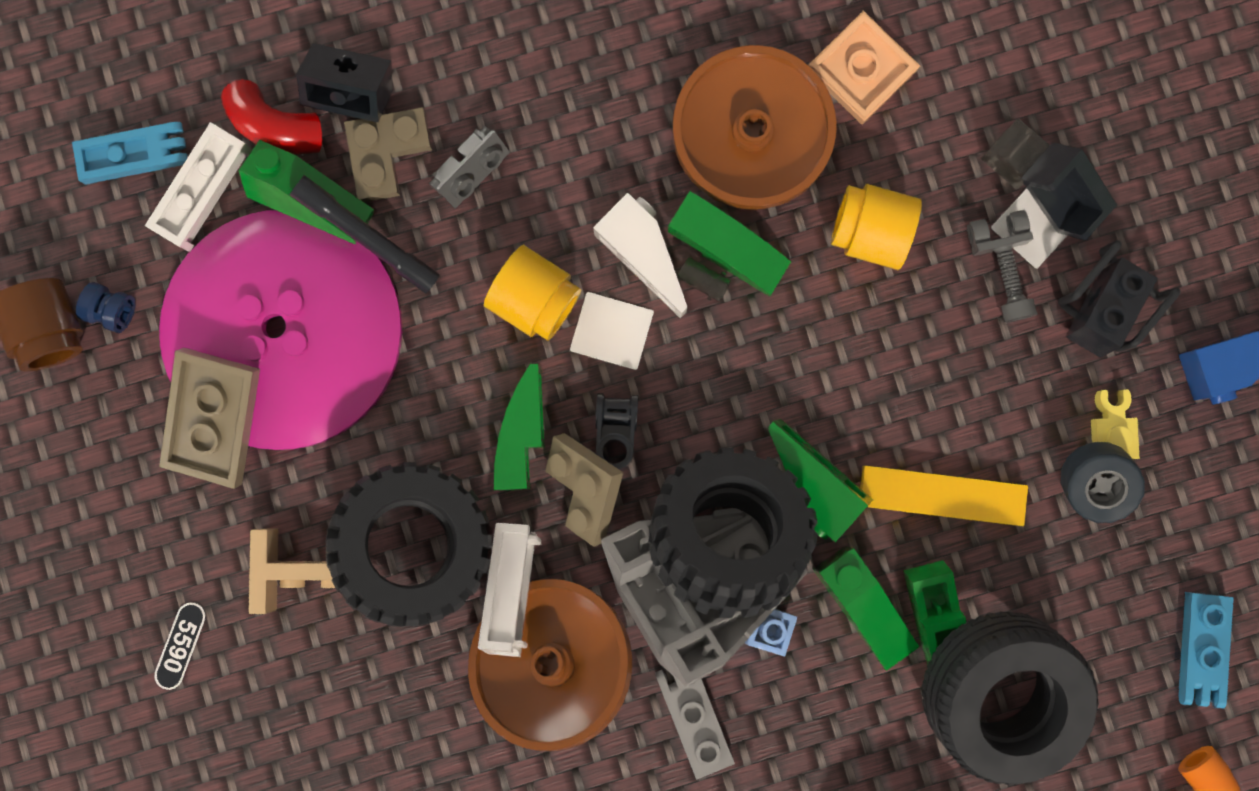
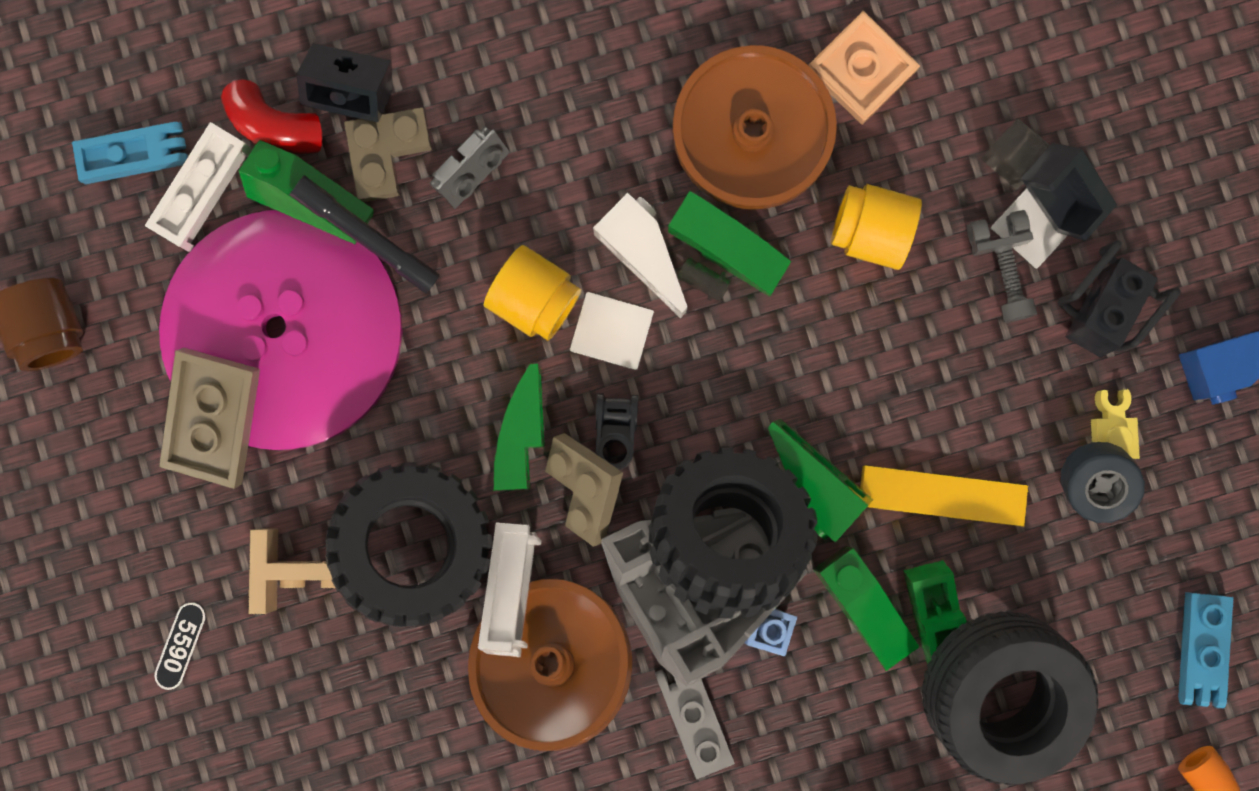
dark blue wheel [76,282,136,333] -> none

